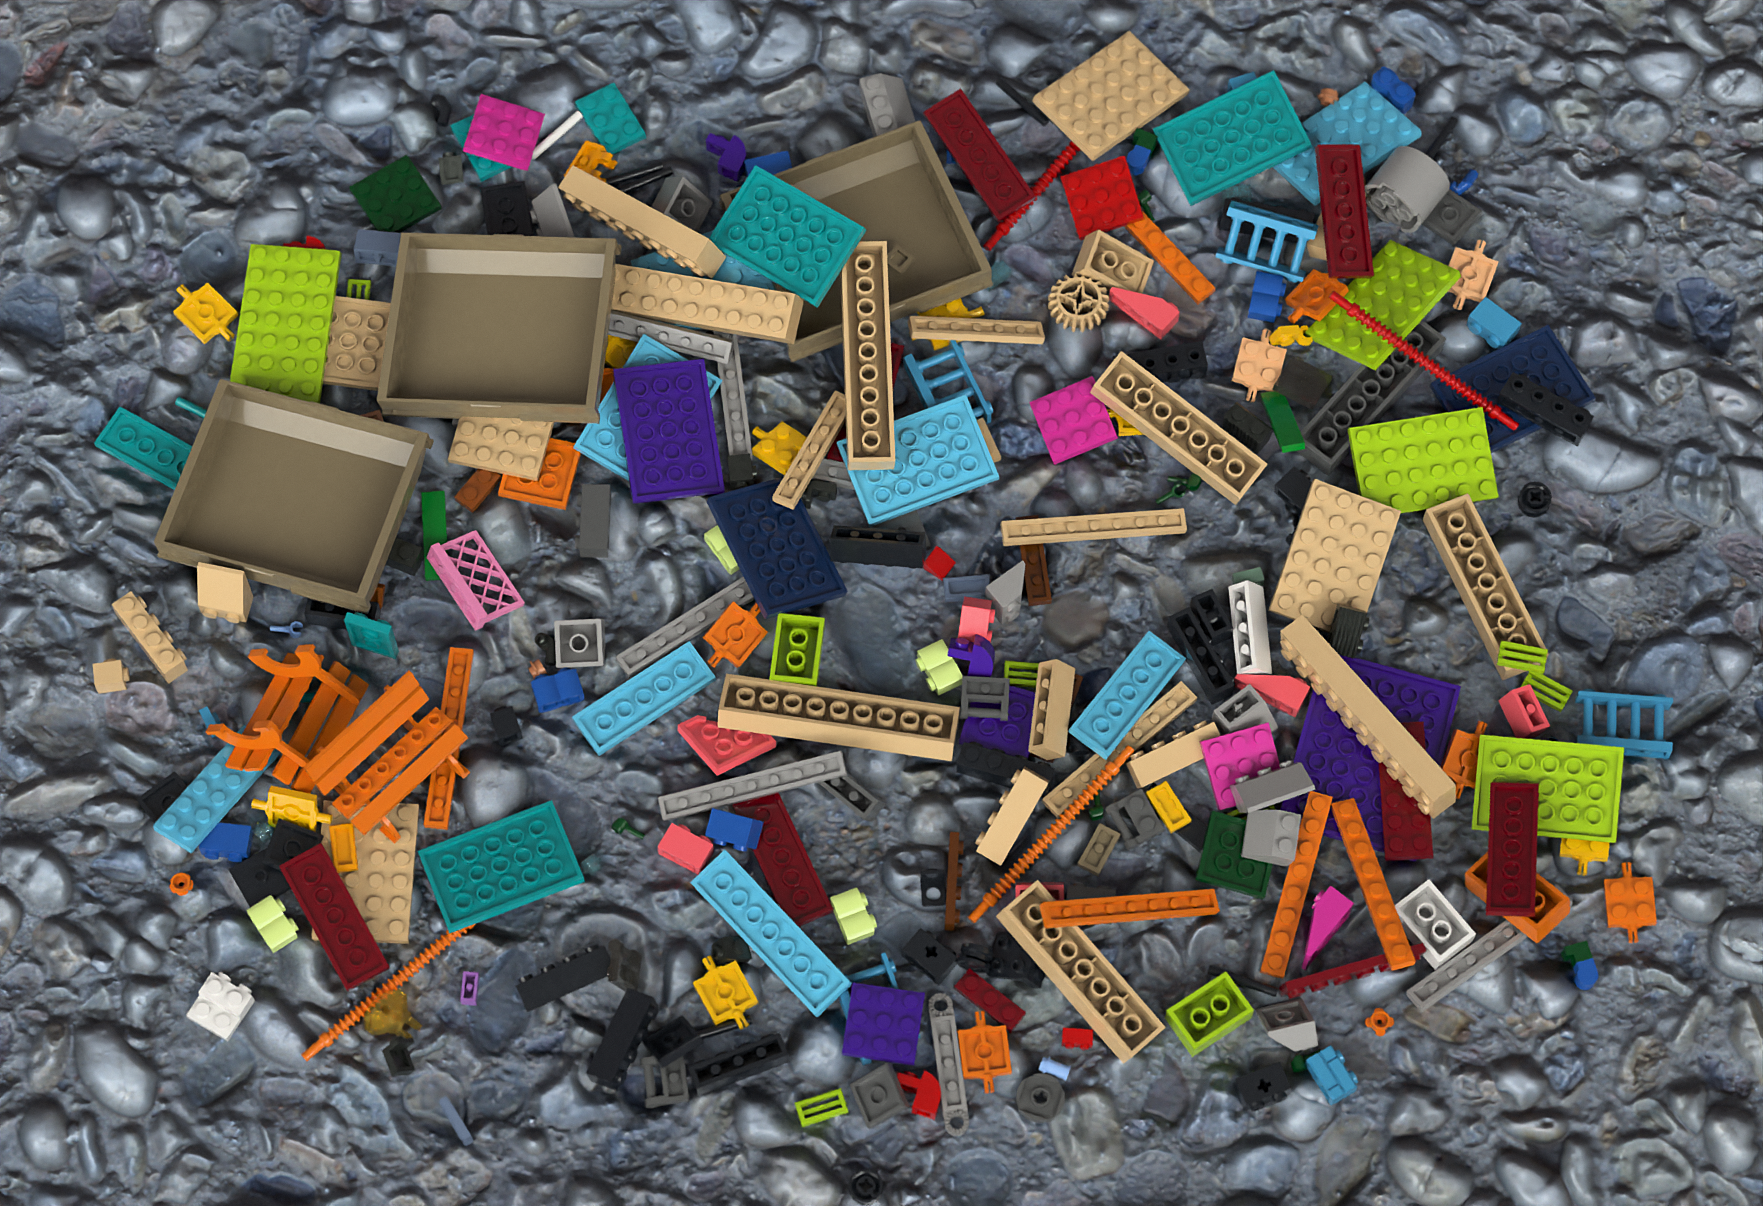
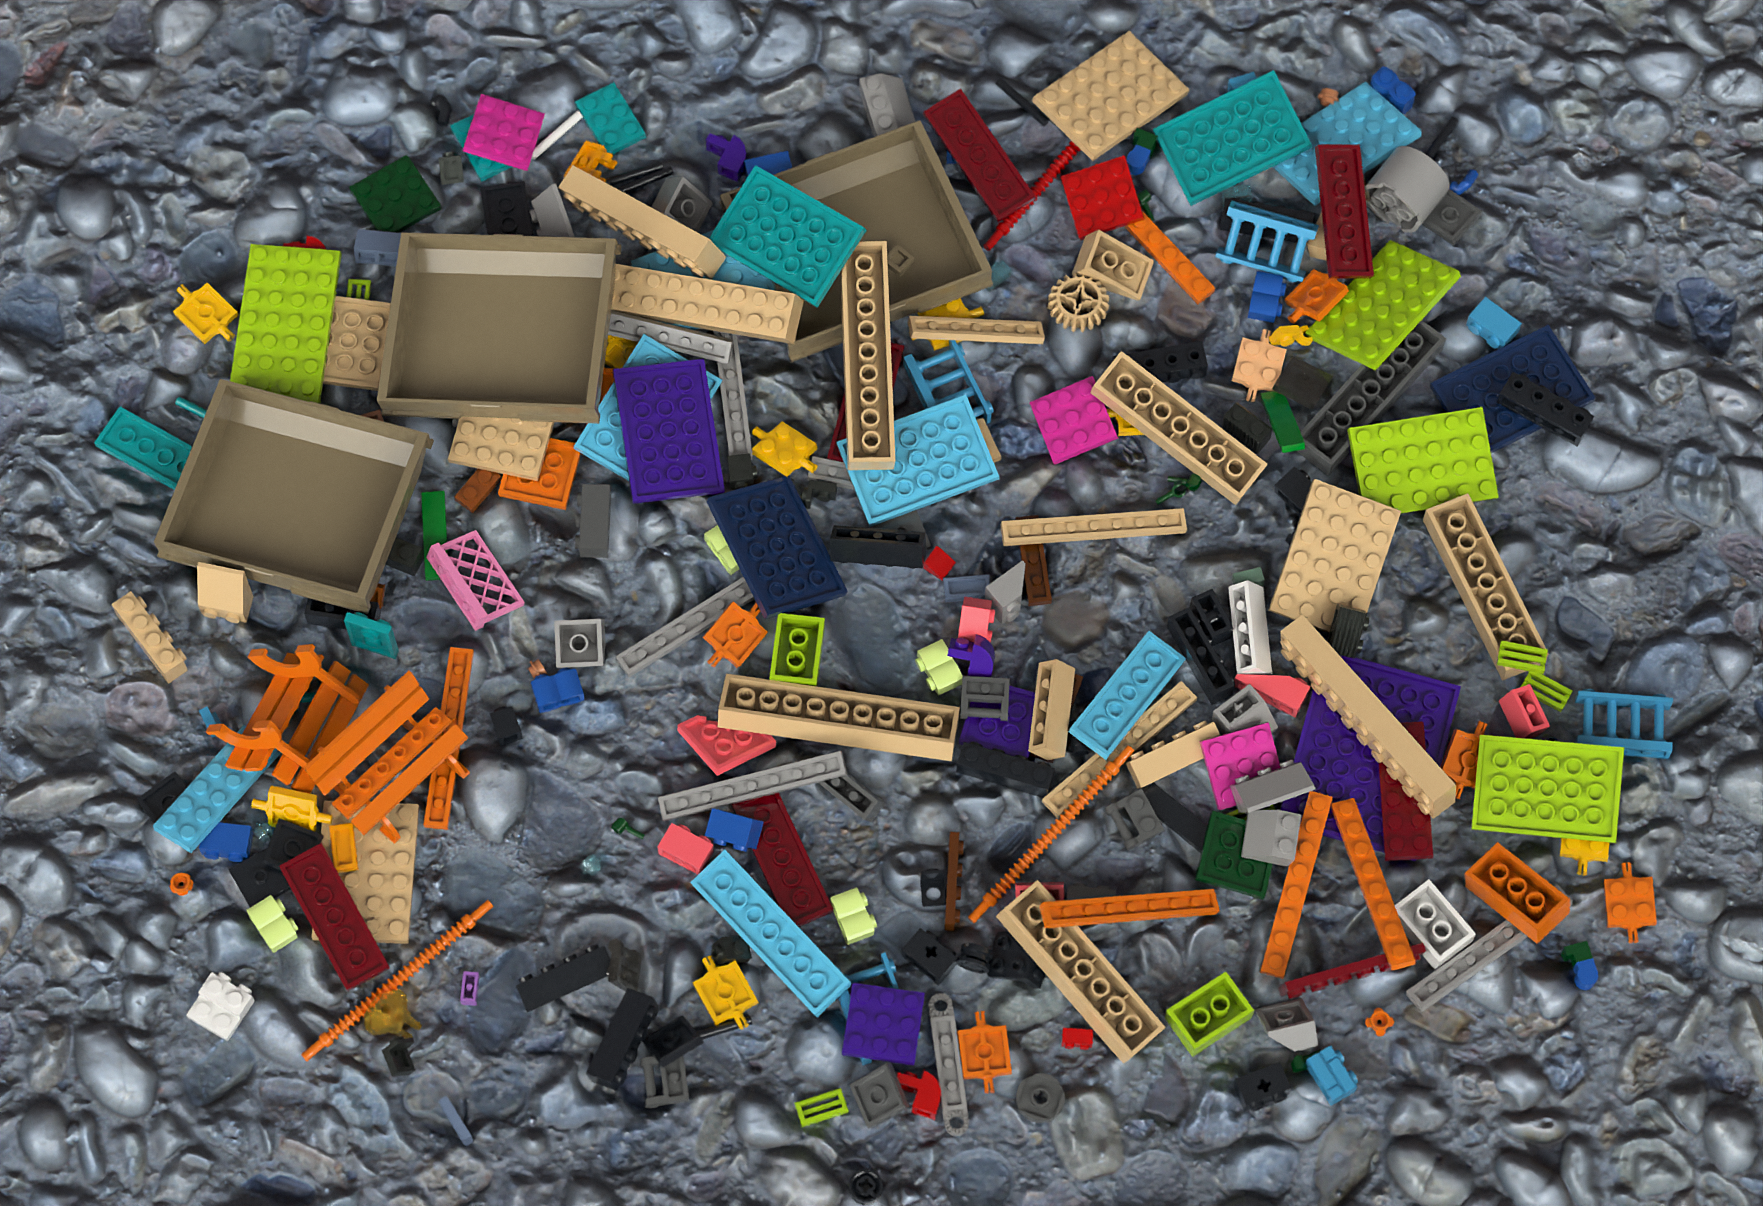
tan brick [93,659,130,694] -> none
medium blue hand [270,621,303,638] -> none
teal plate [418,800,585,934] -> none
pearl dark grey arm [534,633,556,666] -> none
medium azure plate [572,641,716,756] -> none
black brick [688,1033,789,1096] -> none
tan plate [772,391,846,510] -> none
dark red plate [954,968,1026,1033] -> none
tan brick [975,766,1049,865] -> none
lime tile [1004,660,1039,688] -> none
light blue pin [1039,1056,1071,1081] -> none
dark tan plate [1077,823,1121,877] -> none
dark green hand [1089,790,1104,821] -> none
coral slope [1109,287,1180,340] -> none
yellow plate [1146,781,1192,833] -> none
black bar [1207,965,1279,997] -> none
dark pink slope [1302,886,1354,971] -> none
red hose [1328,291,1519,431] -> none
light nougat plate [1448,240,1499,310] -> none
dark red plate [1486,782,1539,917] -> none
black wheel [1518,481,1552,518] -> none

